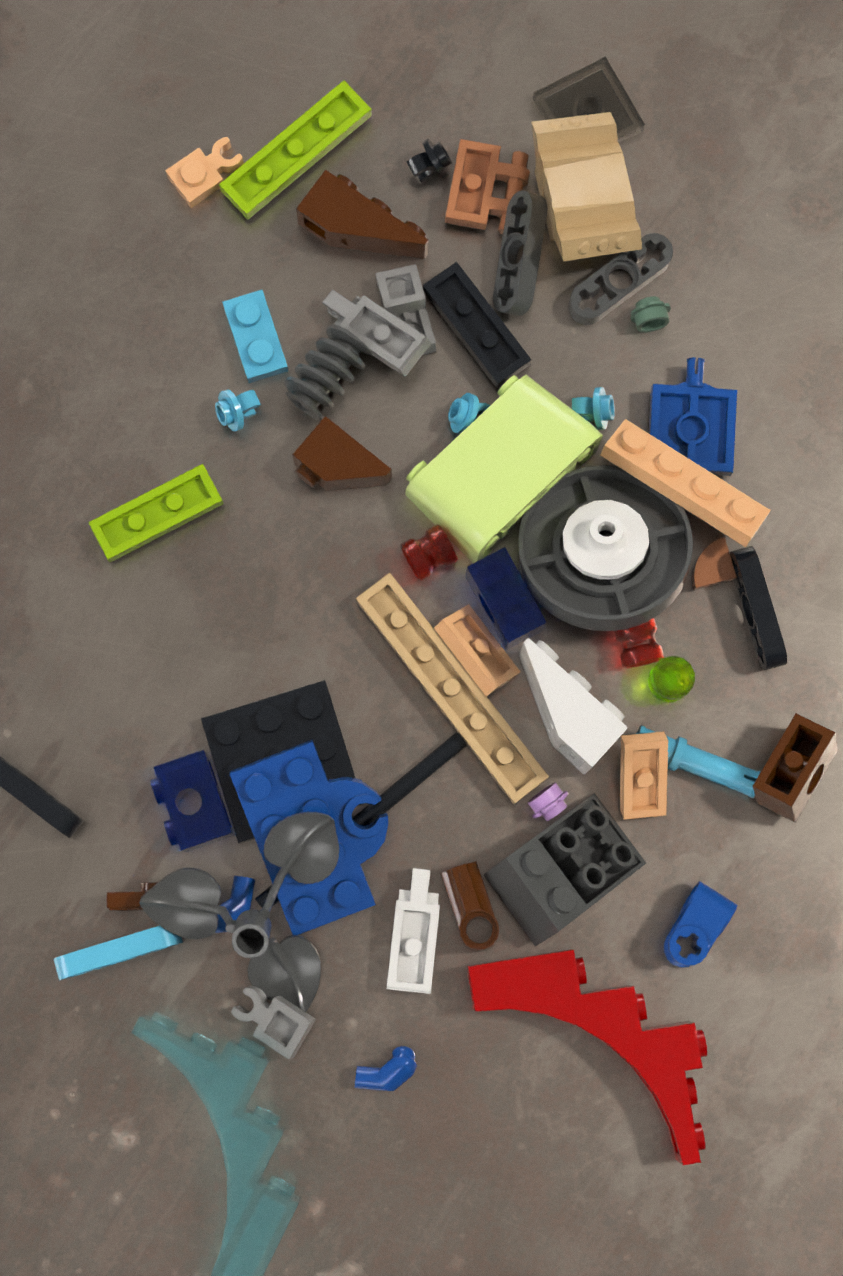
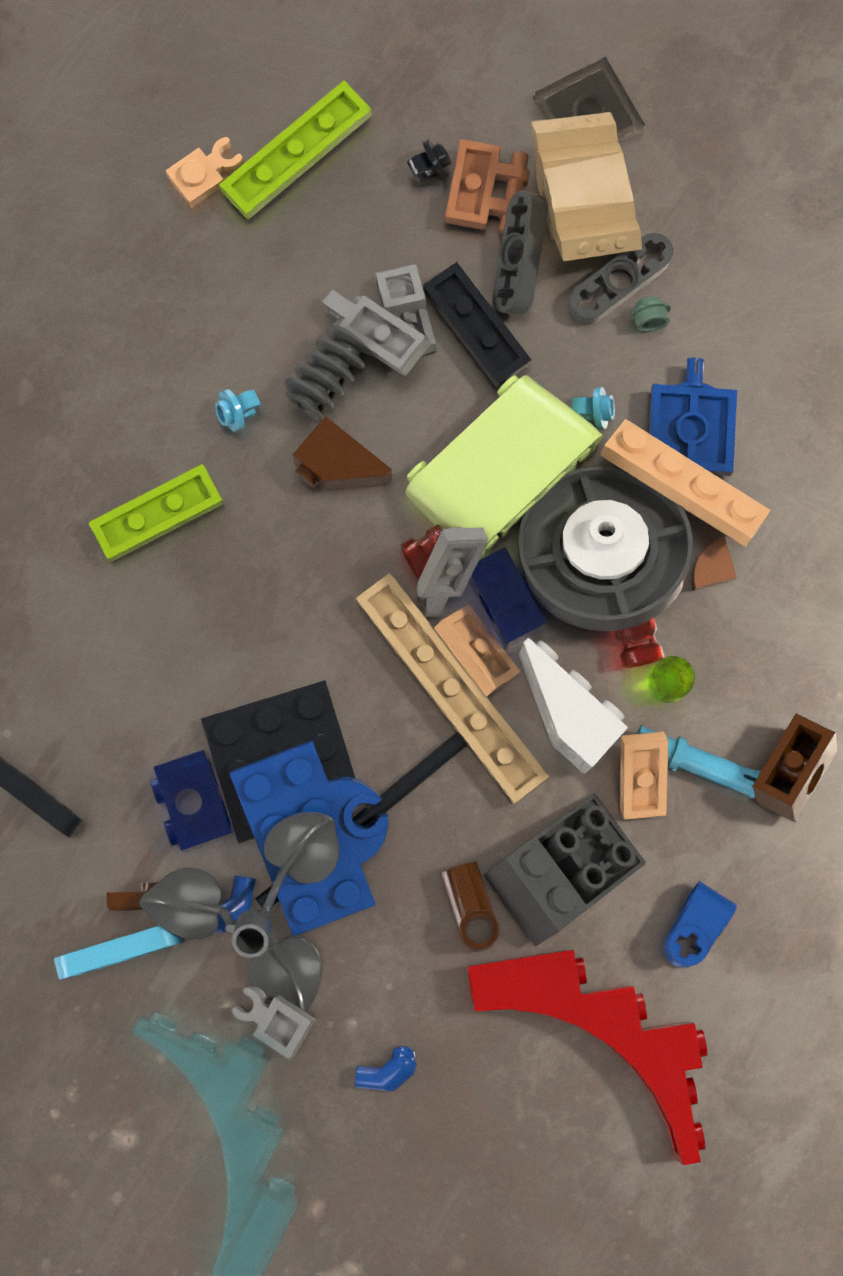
medium azure plate [222,290,288,383] -> none
reddish brown slope [296,170,429,259] -> none
white hinge [386,868,440,994] -> none
medium azure plate [448,393,491,435] -> none
lavender plate [527,782,568,821] -> none
black beam [730,546,787,670] -> none
none -> light grey hinge [416,527,488,617]

